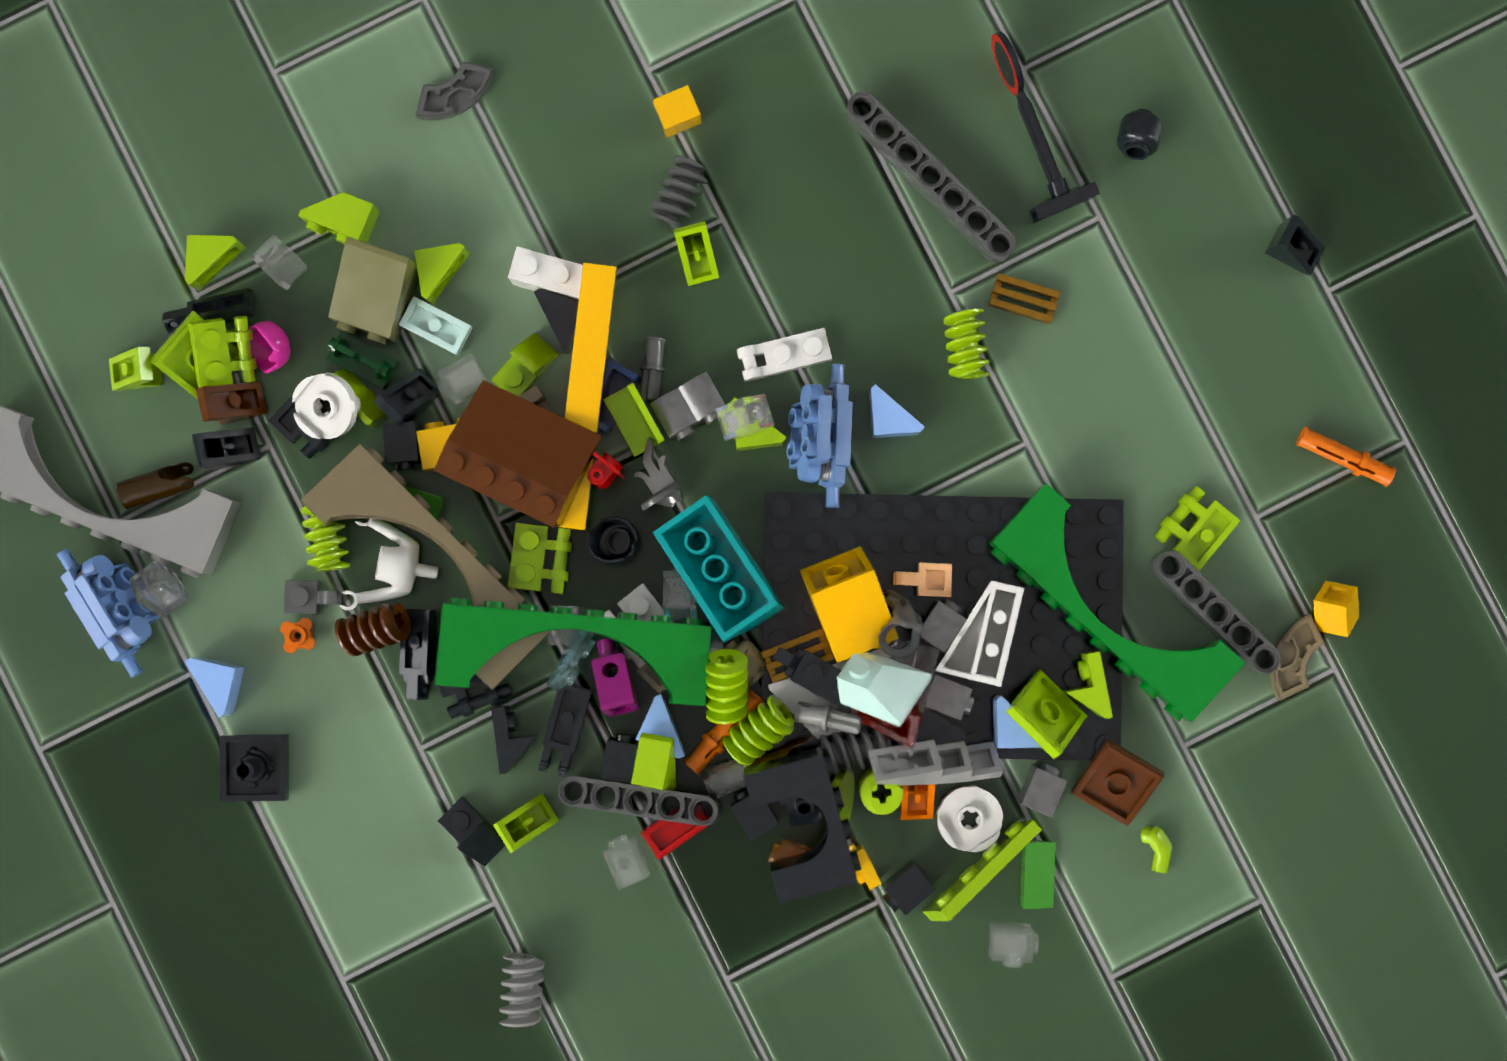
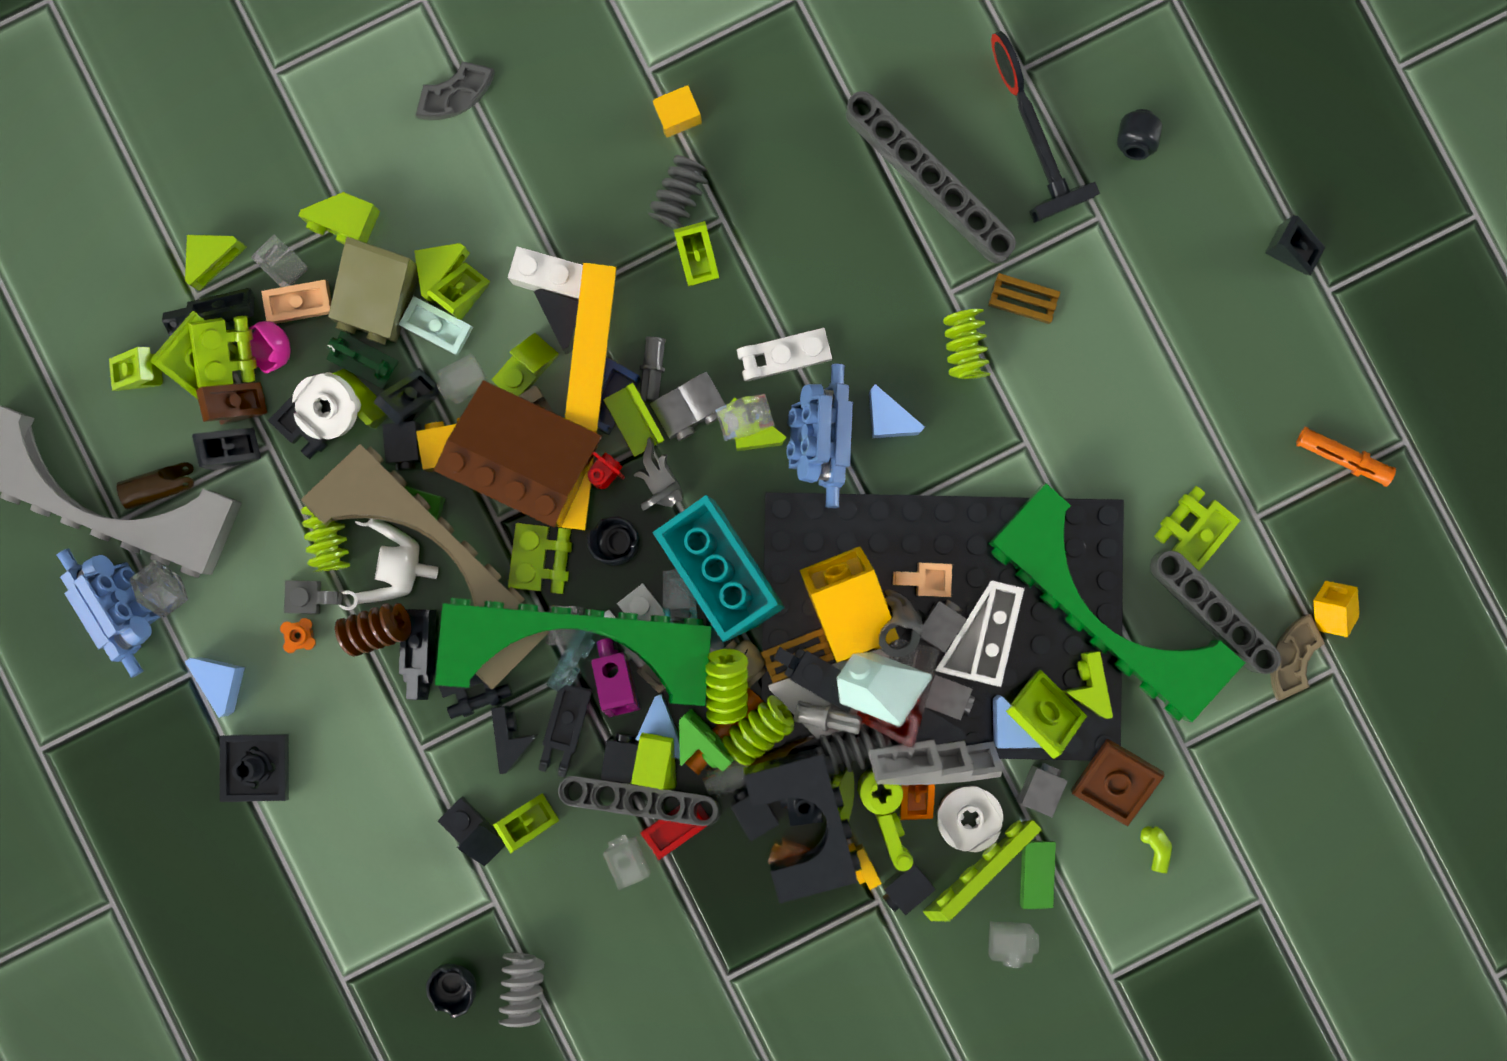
none -> light nougat plate [261,280,332,324]
none -> black hair [426,963,477,1018]
none -> lime slope [427,262,491,320]
none -> bright green slope [679,709,735,772]
none -> lime plate [875,812,913,871]

